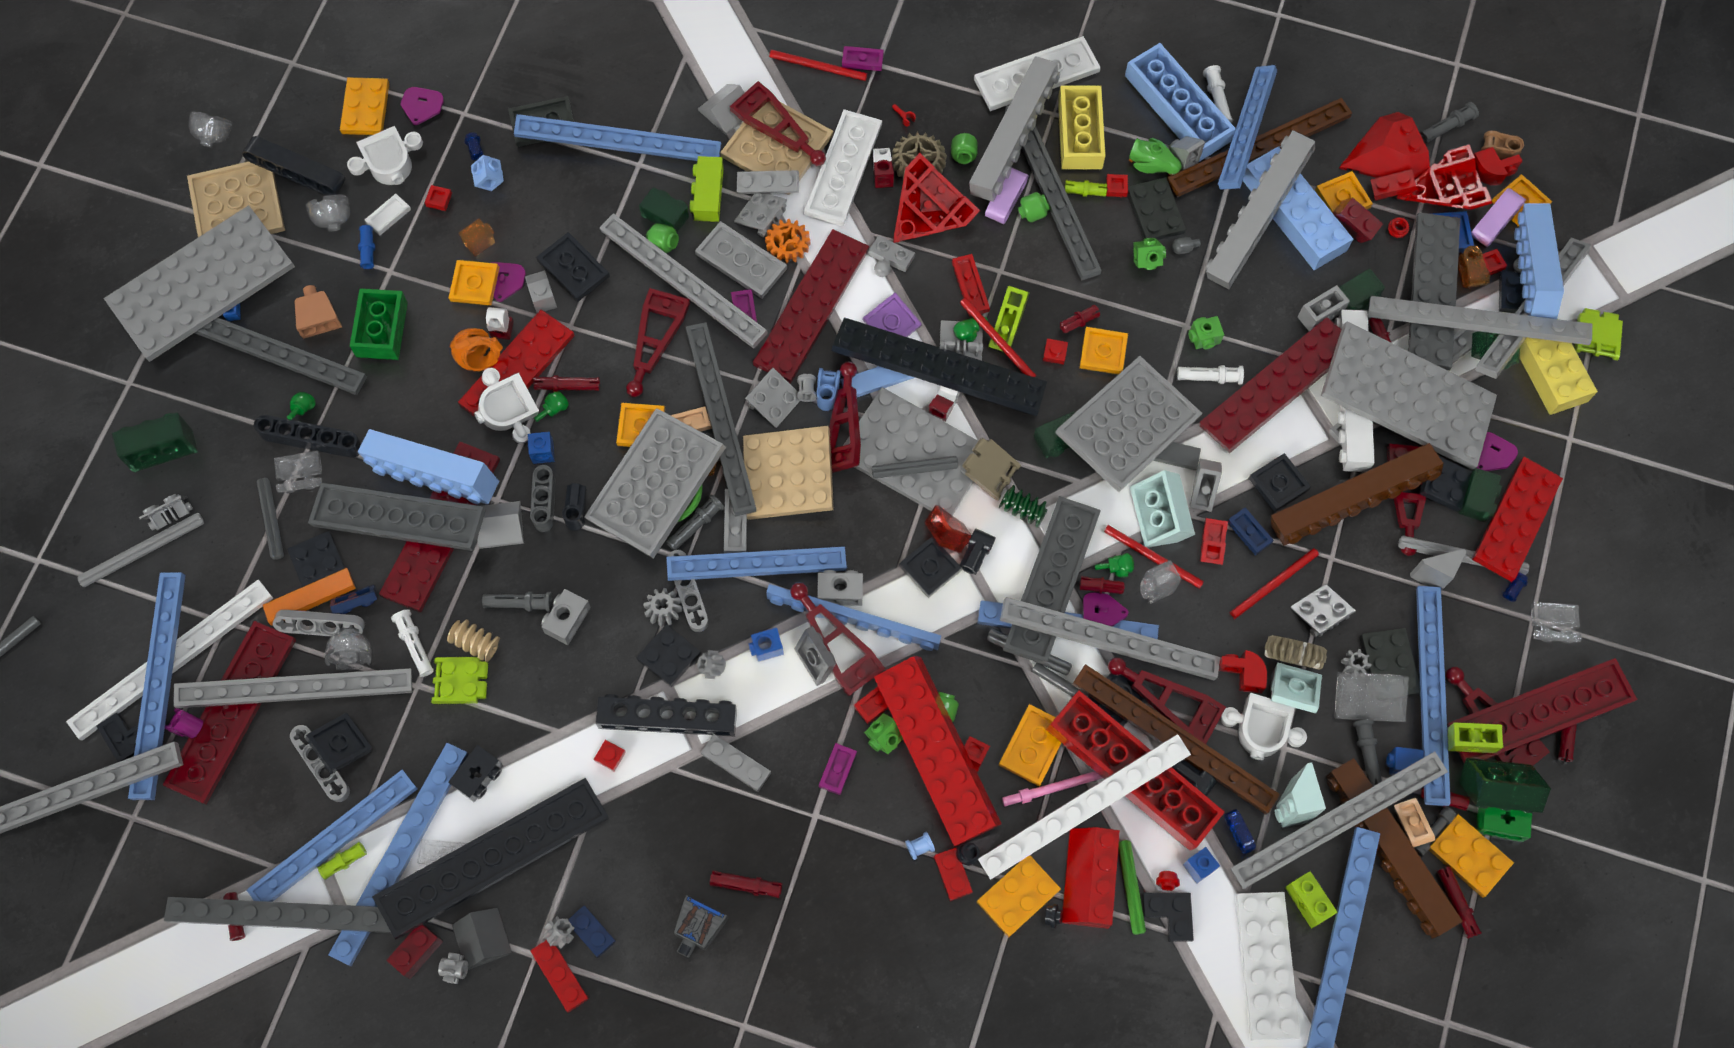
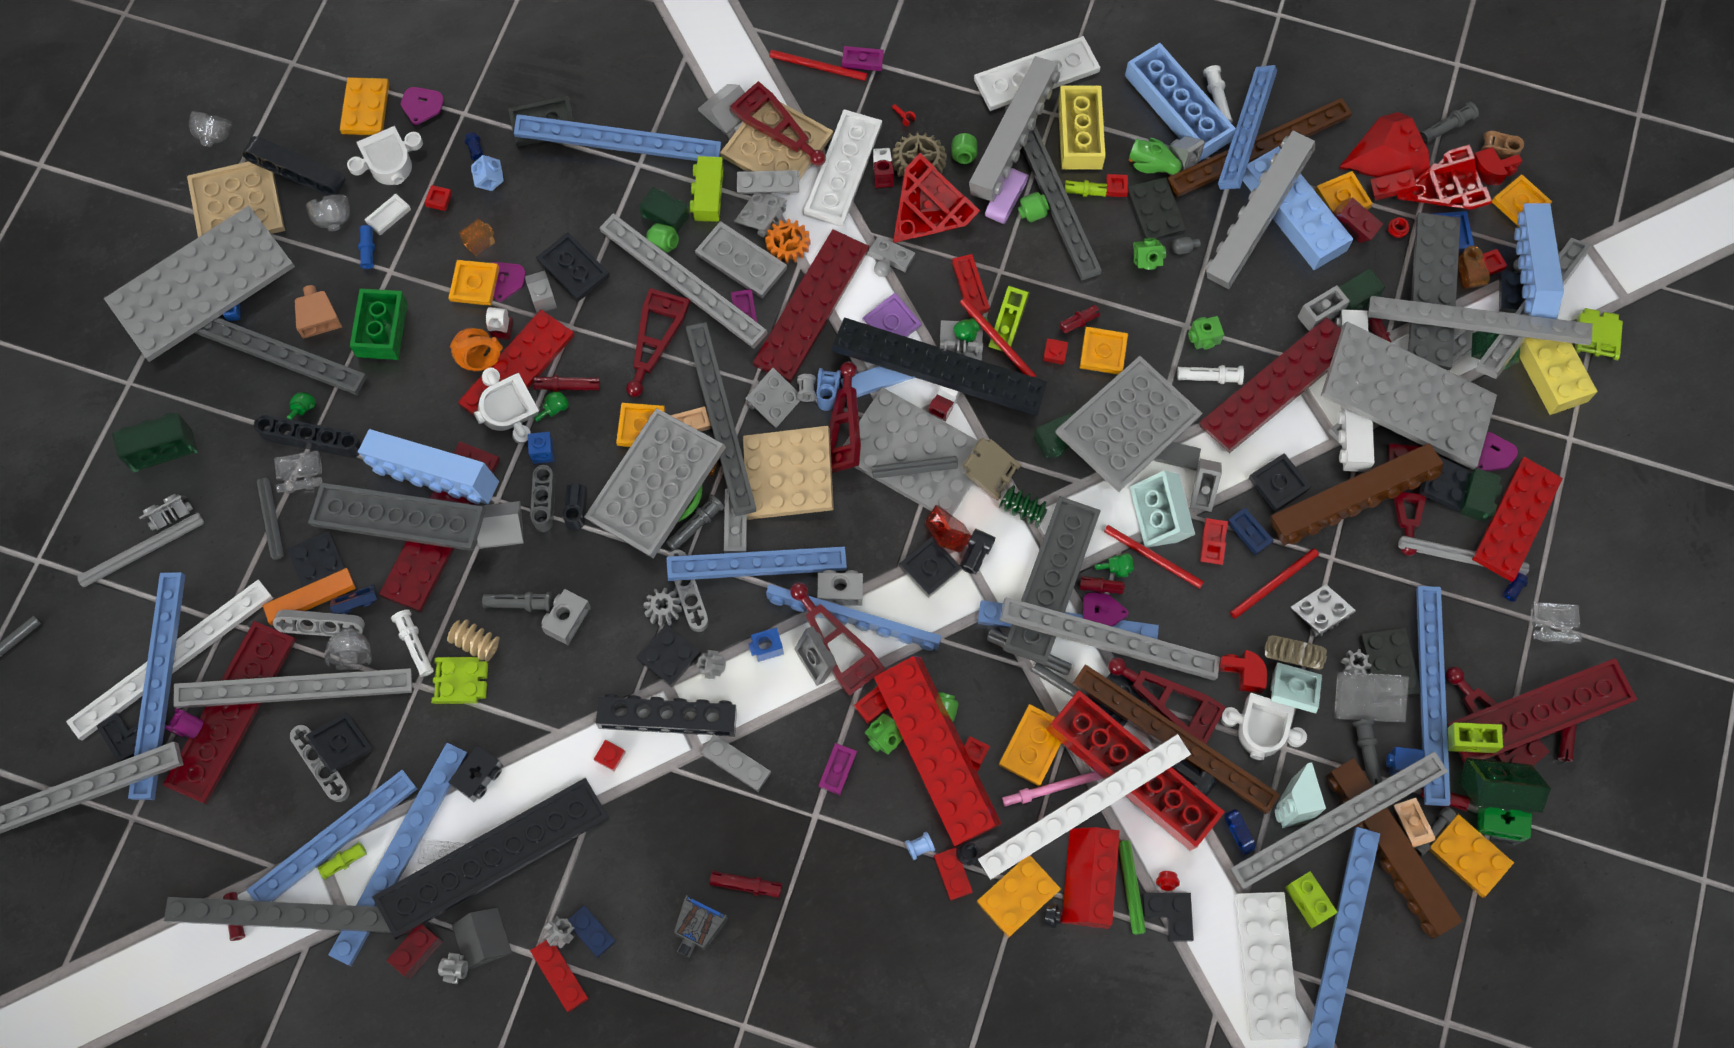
clear brick [1140,560,1181,604] -> none
blue brick [1183,847,1220,884] -> none
light grey slope [1410,549,1466,591] -> none
dark red pin [1437,866,1482,939] -> none
lavender beam [1471,188,1526,247] -> none

